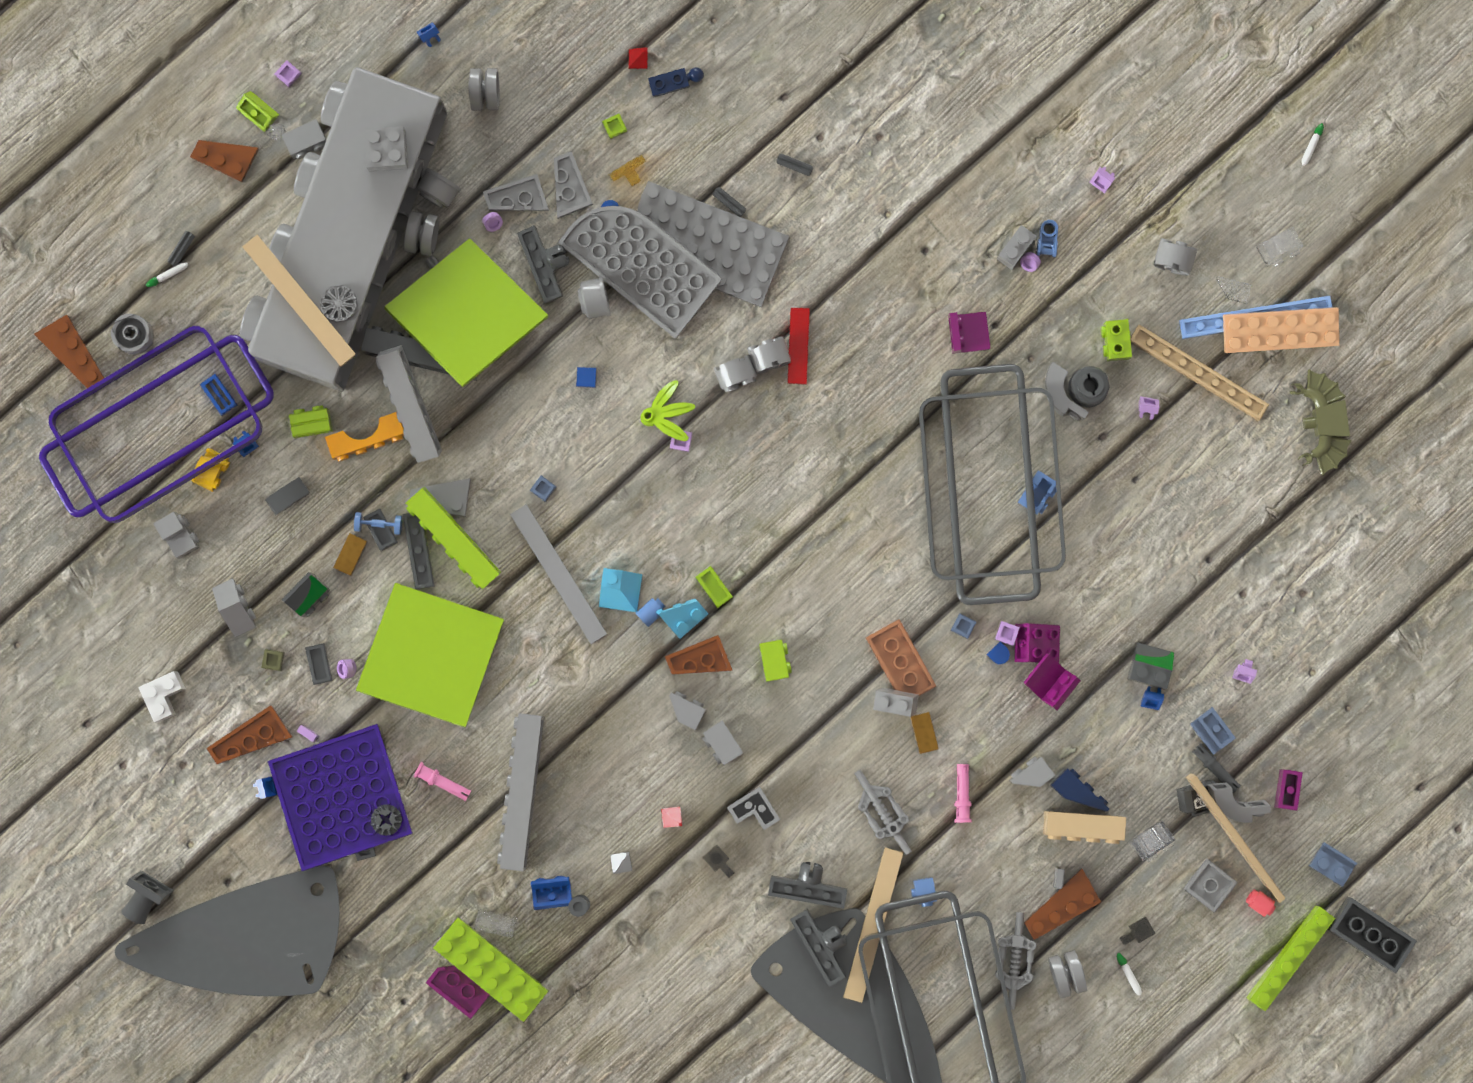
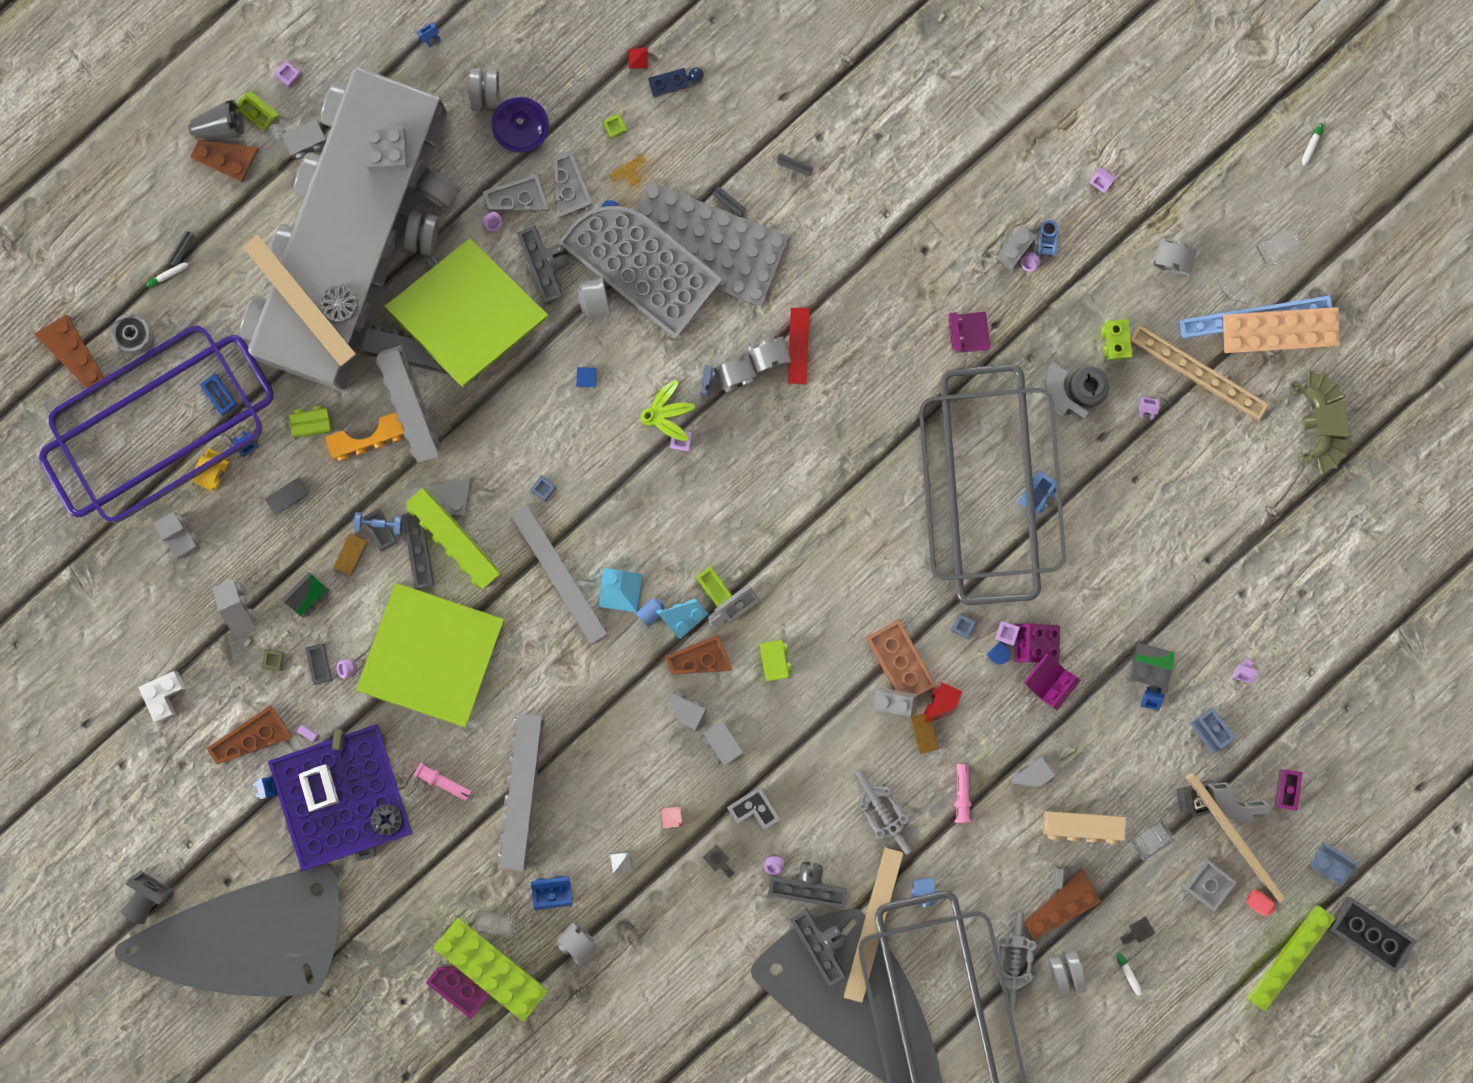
dark grey wheel [568,895,590,917] -> none
dark blue slope [1050,768,1109,812] -> none
dark grey pin [1192,743,1241,793] -> none
none -> dark grey cone [188,100,244,138]
none -> white tile [299,764,339,812]
none -> olive tile [332,729,345,751]
none -> dark purple dish [492,97,549,153]
none -> light grey brick [557,922,602,968]
none -> sand blue plate [700,365,716,398]
none -> light grey hinge [708,584,760,627]
none -> lavender tile [764,855,784,875]
none -> red slope [923,682,963,723]

